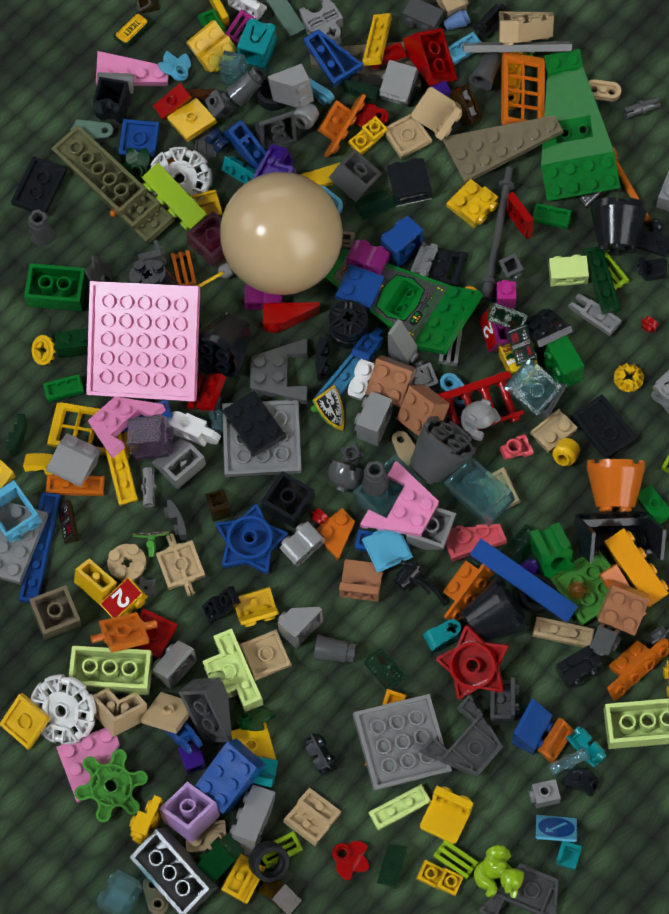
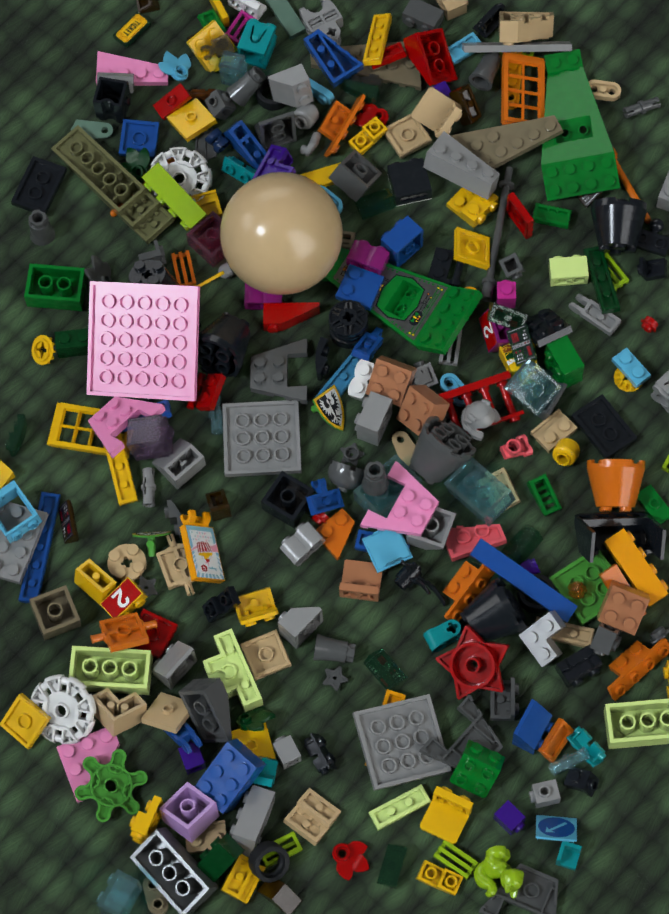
yellow slope [23,453,53,475] -> none
green plate [43,374,84,403] -> none
light grey slope [46,433,101,487] -> none
orange tile [46,475,105,496] -> none
white piece [163,411,221,447] -> none
blue plate [216,504,288,575] -> none
black plate [222,390,286,457] -> none
light grey piece [379,60,419,107] -> none
light grey slope [388,319,419,365] -> none
light grey hinge [410,241,438,277] -> none
medium blue cone [443,10,471,31] -> none
green piece [530,522,575,578] -> none
none -> tile [180,510,225,584]
none -> clear smoke plate [200,34,235,60]
none -> light grey brick [273,735,302,770]
none -> light grey arm [300,132,321,156]
none -> blue plate [306,478,344,516]
none -> dark grey plate [323,666,348,691]
none -> light grey wedge [423,131,500,200]
none -> green bracket [450,740,505,798]
none -> yellow plate [454,227,490,270]
none -> dark purple brick [493,800,526,835]
none -> light grey brick [519,610,566,667]
none -> green slope [526,473,562,517]
none -> medium azure plate [612,347,651,388]

